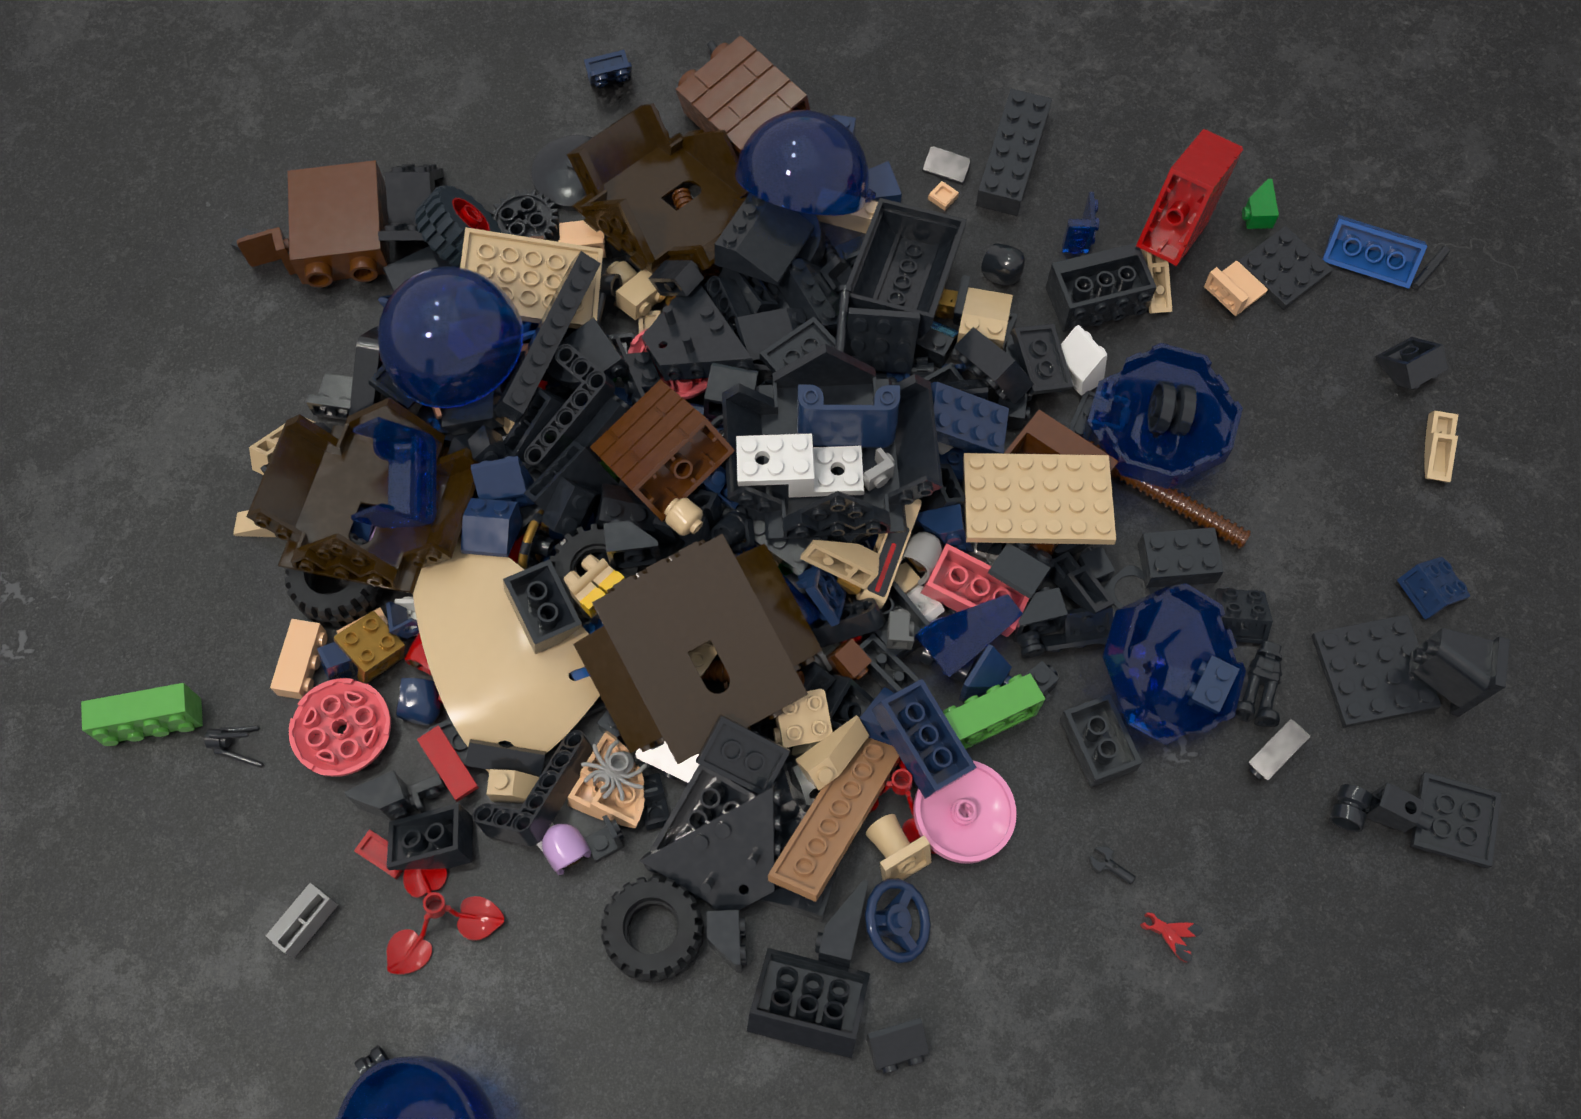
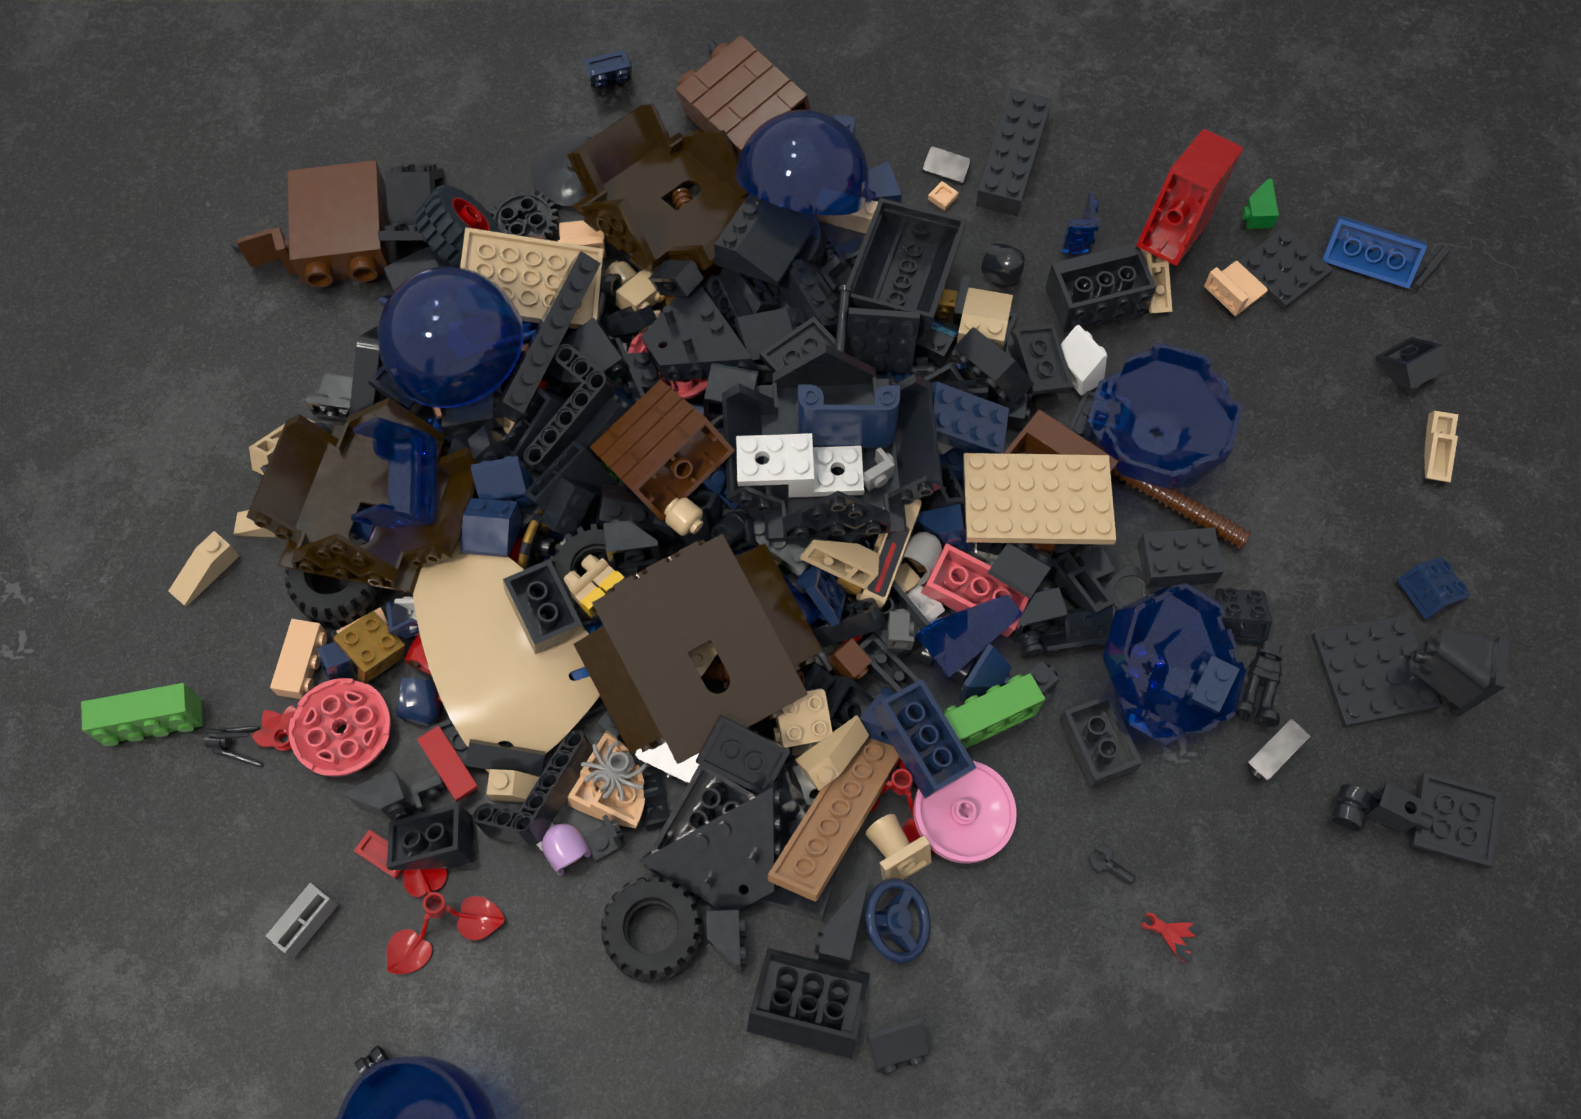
black wheel [1147,380,1197,436] -> none
none -> tan slope [169,531,239,607]
none -> red plate [252,705,297,751]
none -> black slope [601,305,657,336]

